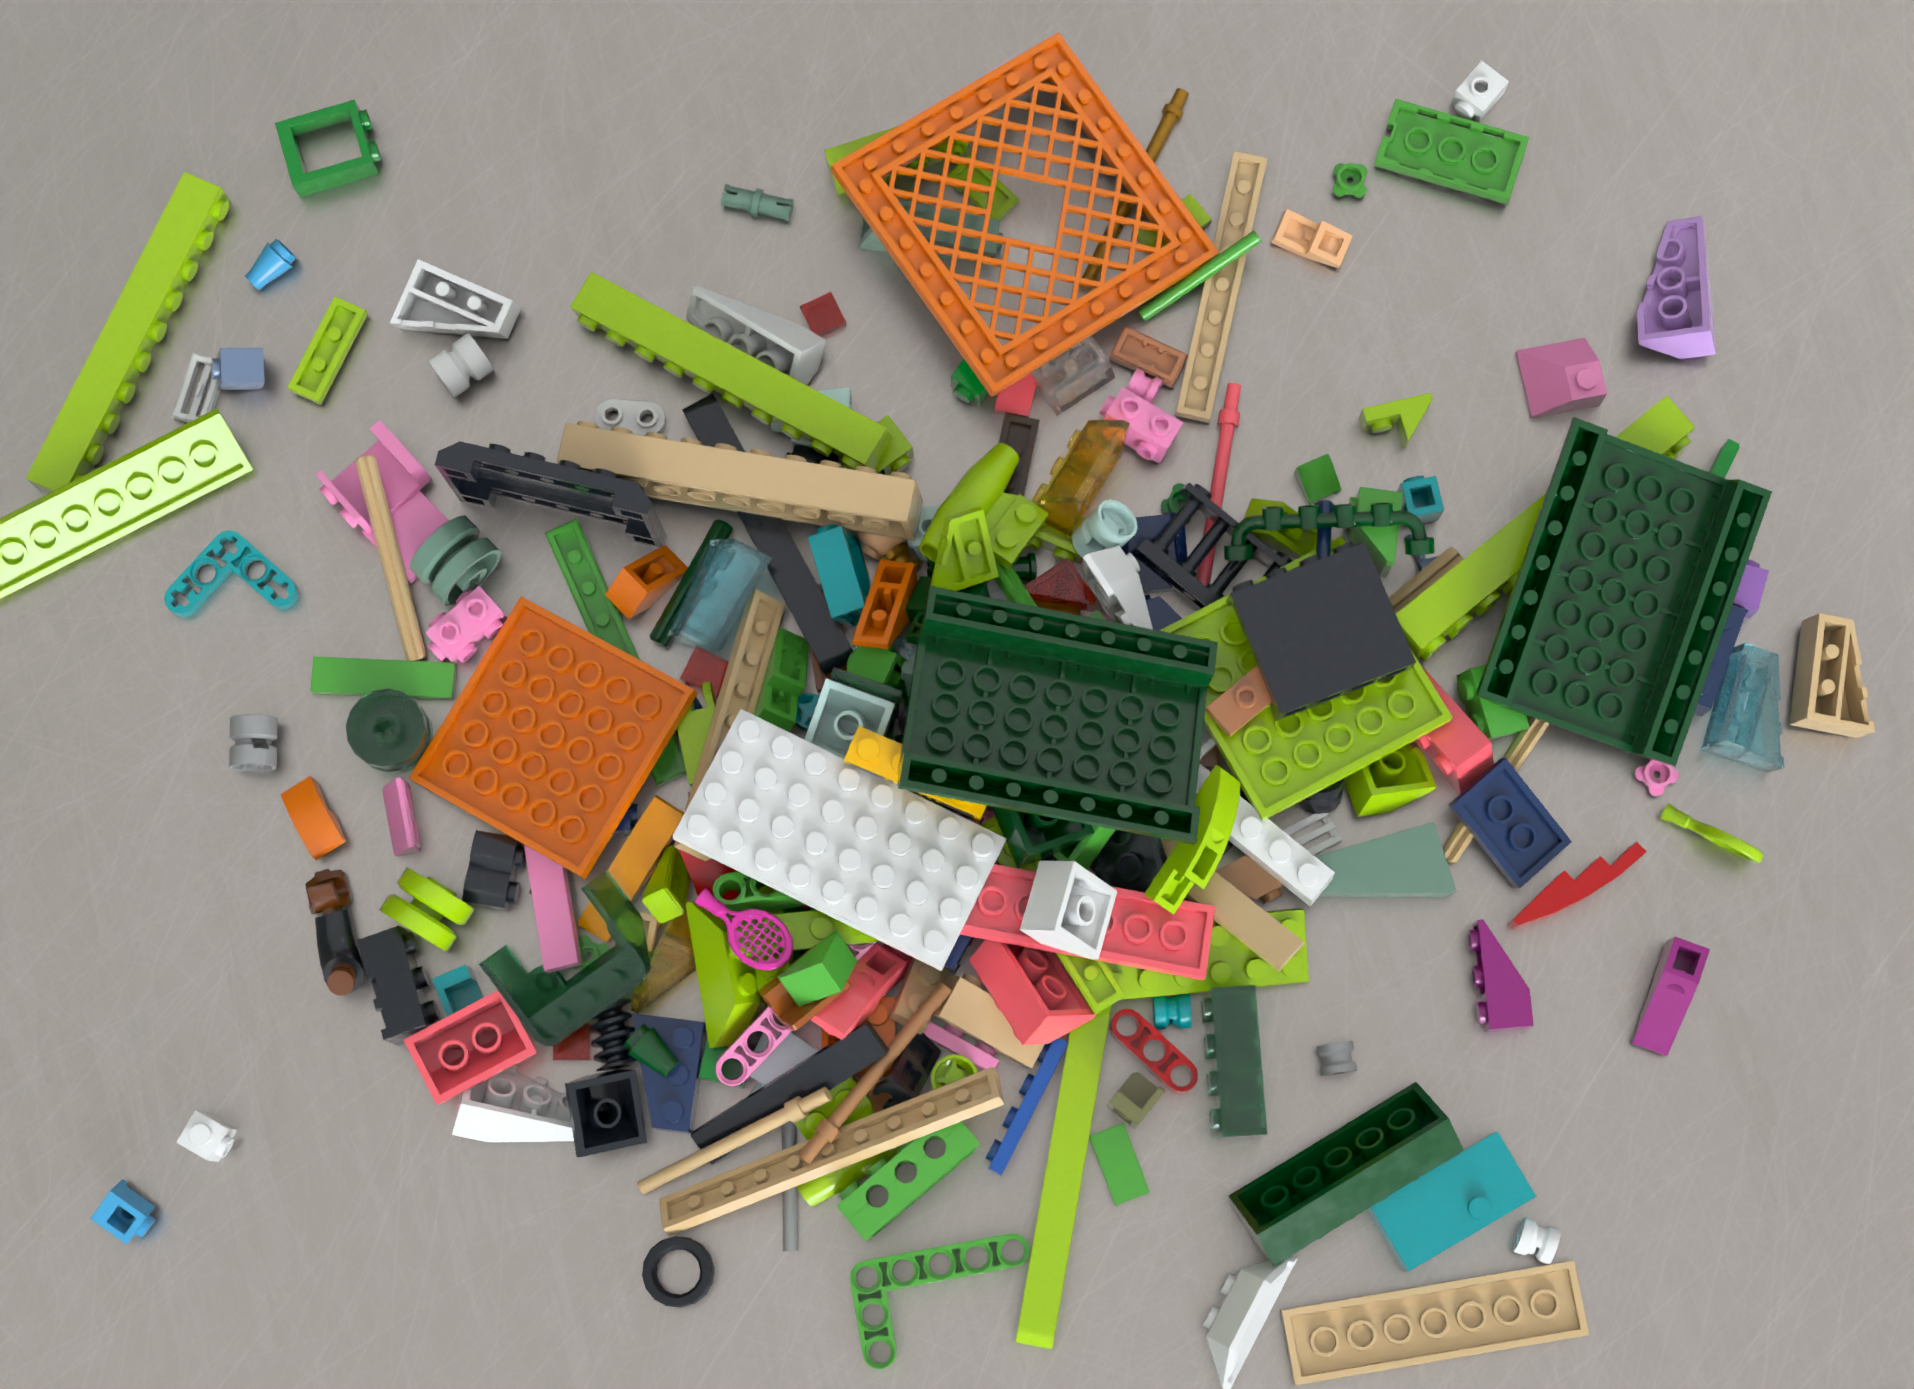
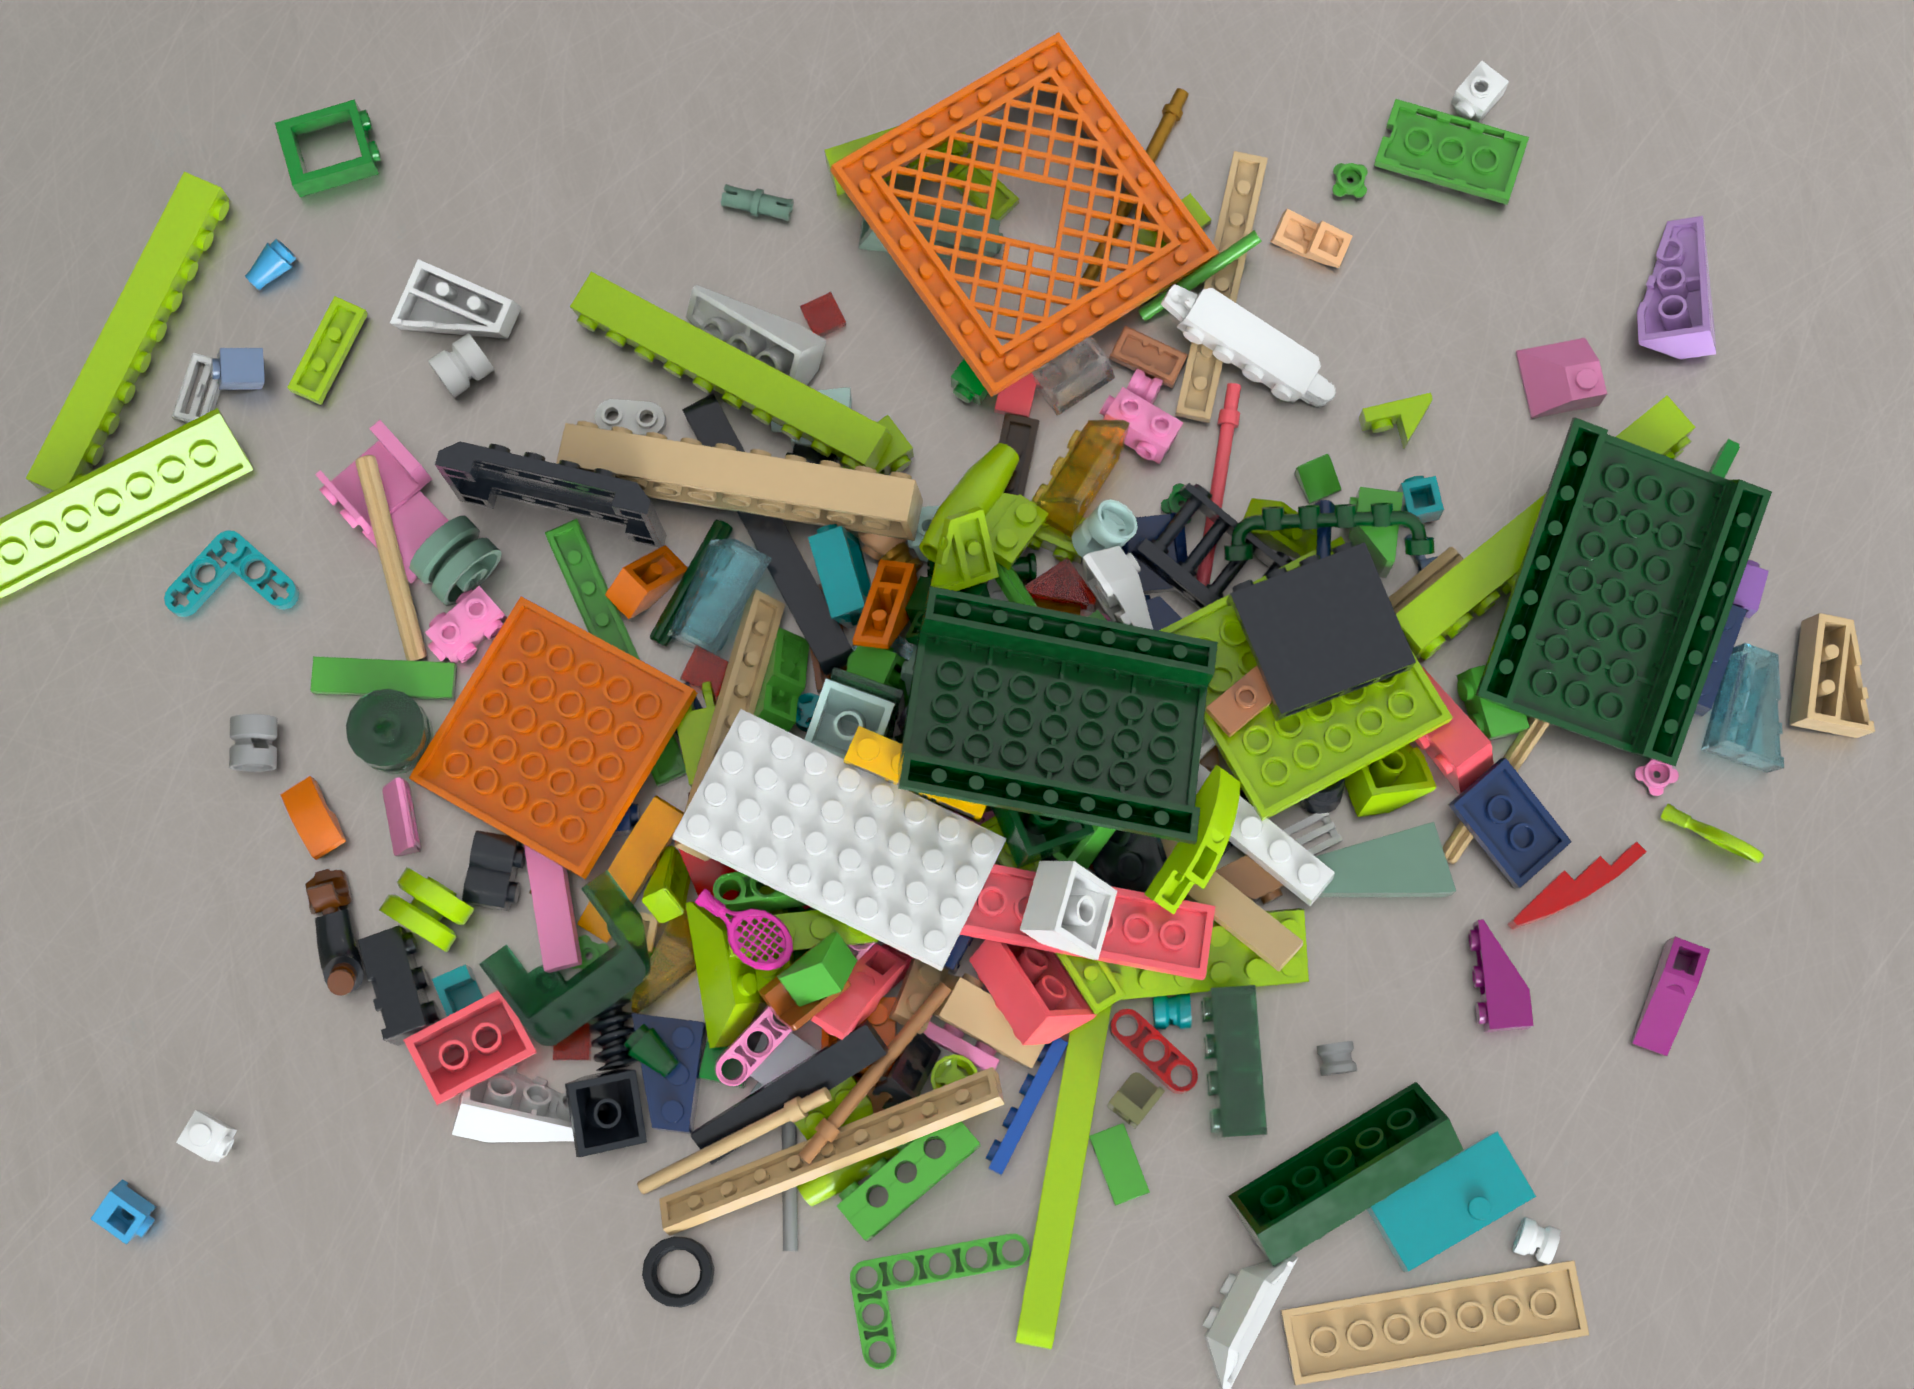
none -> white hinge [1161,284,1336,408]

